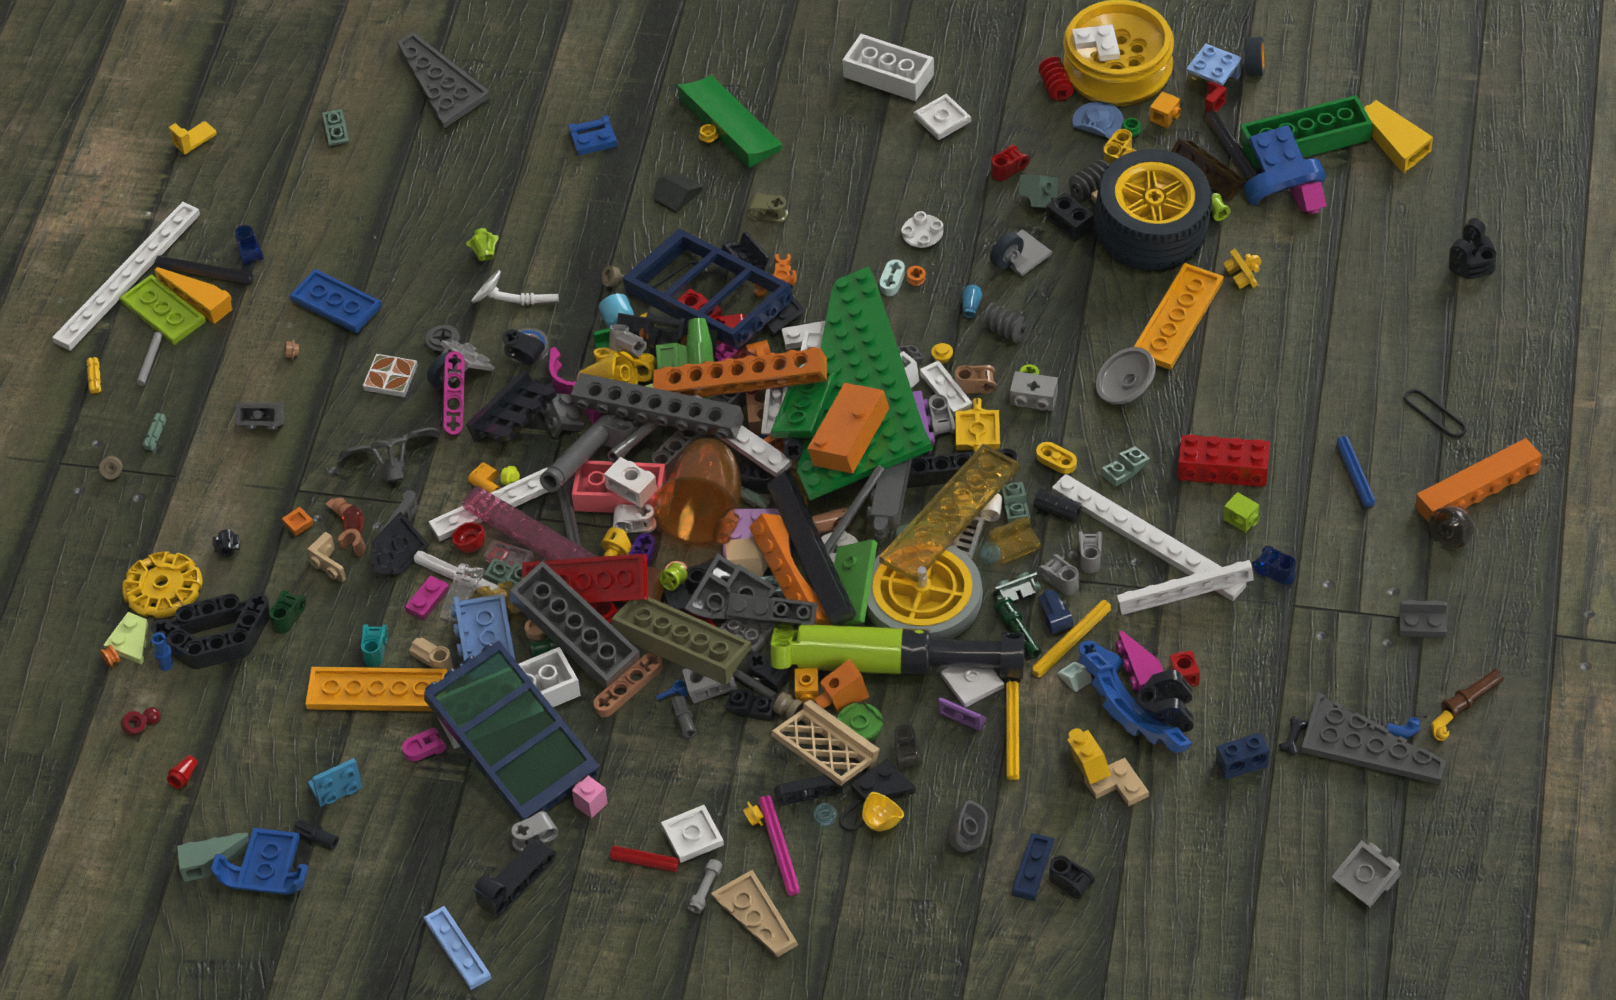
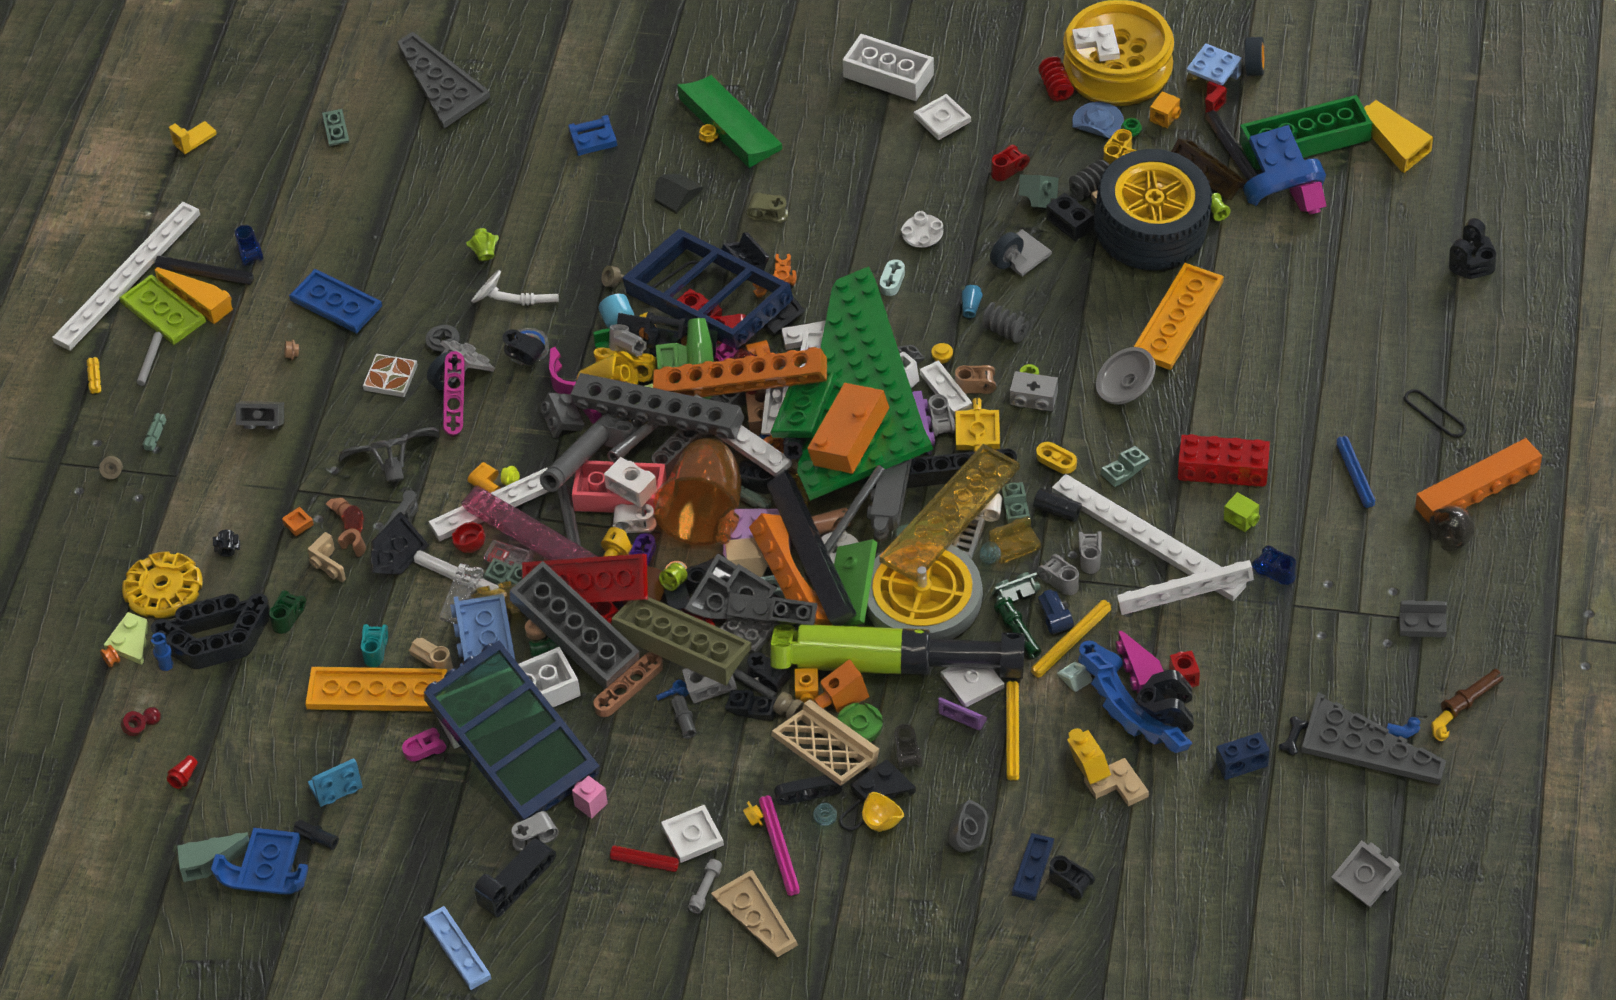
dark pink plate [405,575,450,621] -> none
black fence [466,370,557,443] -> none
orange bush [906,266,926,286] -> none
yellow hips [1223,249,1262,289] -> none

